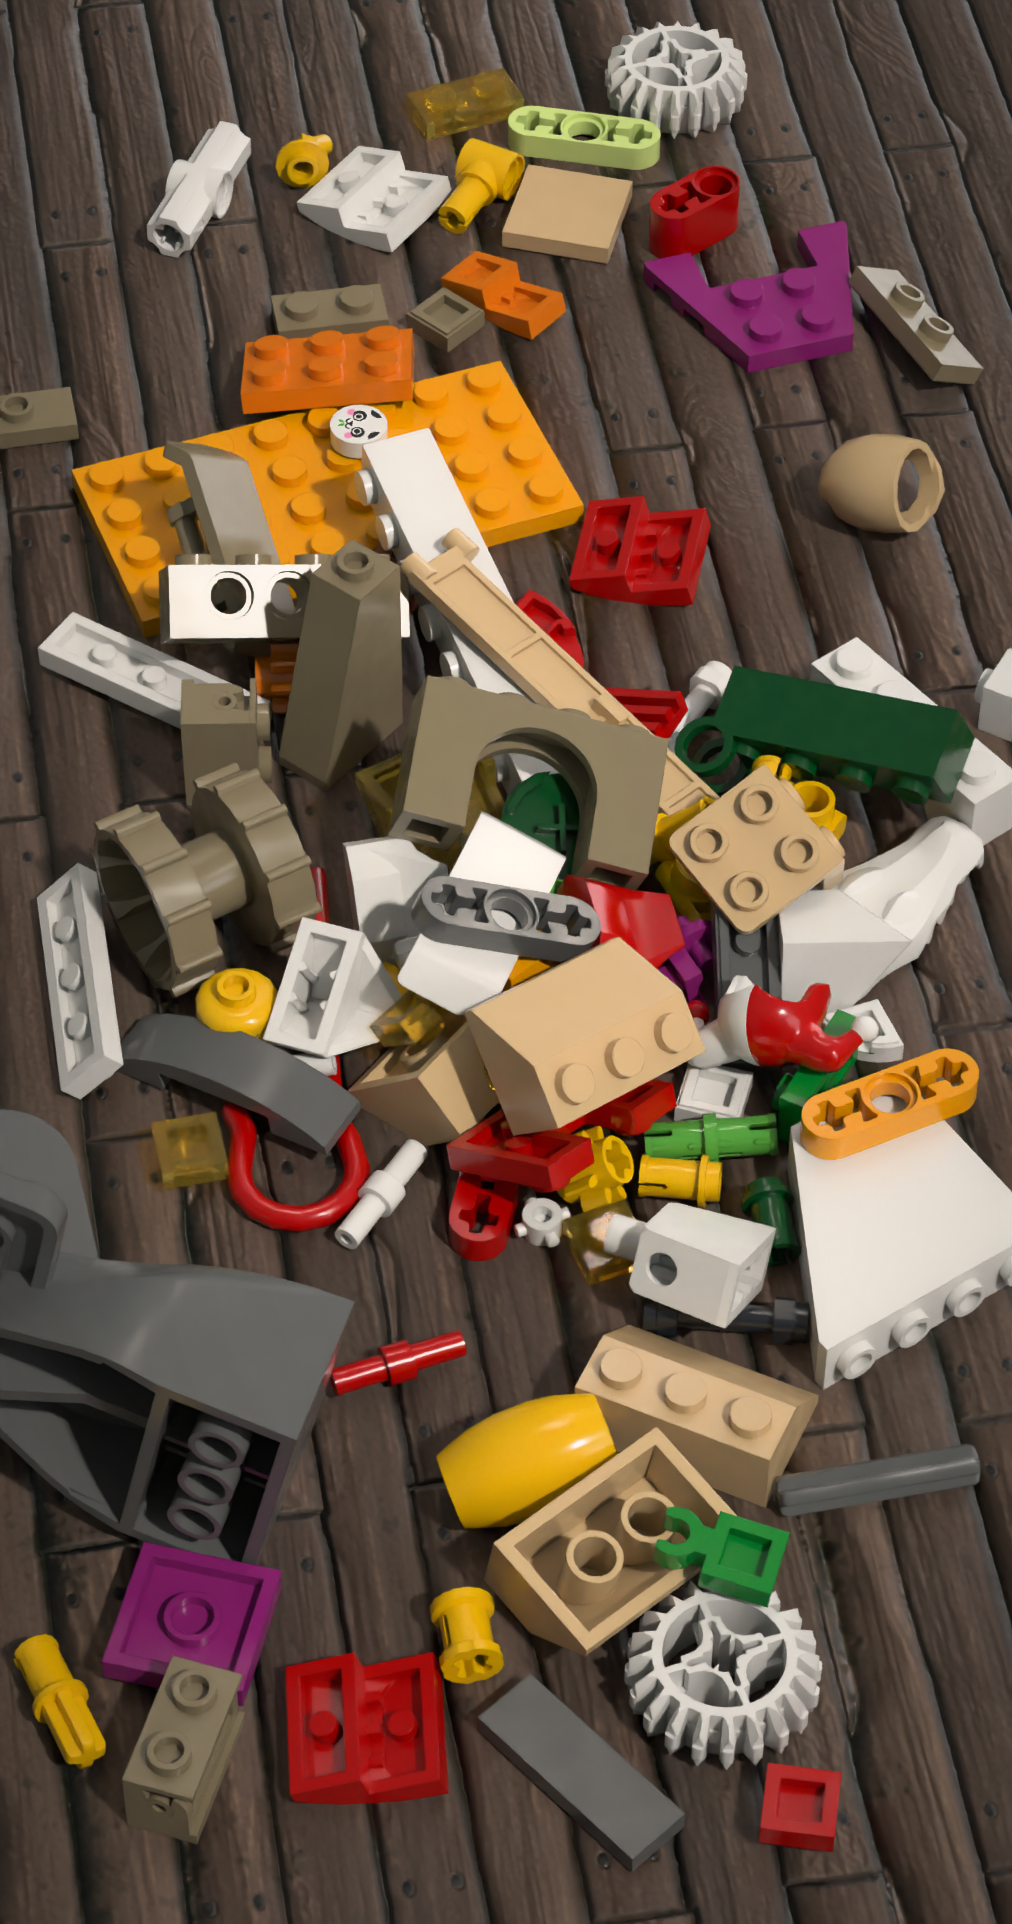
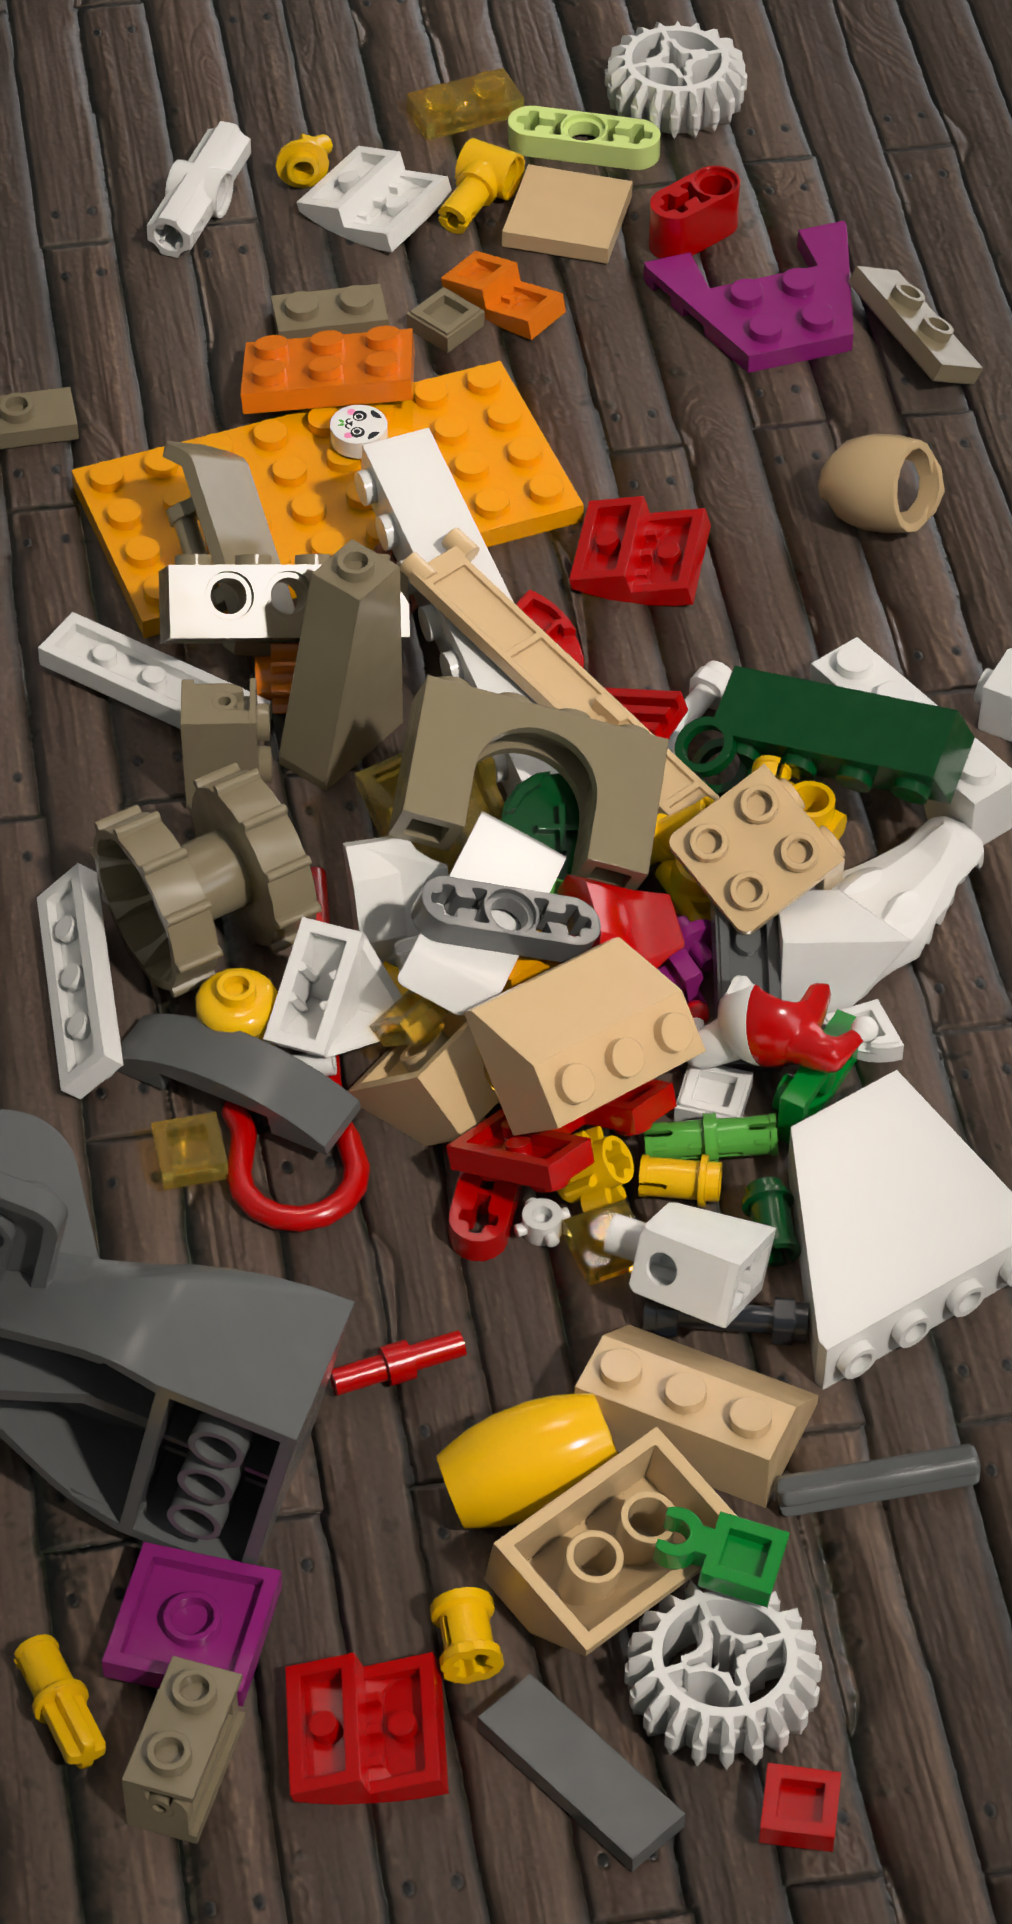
white bar [335,1139,428,1249] -> none
light orange beam [800,1048,979,1160] -> none

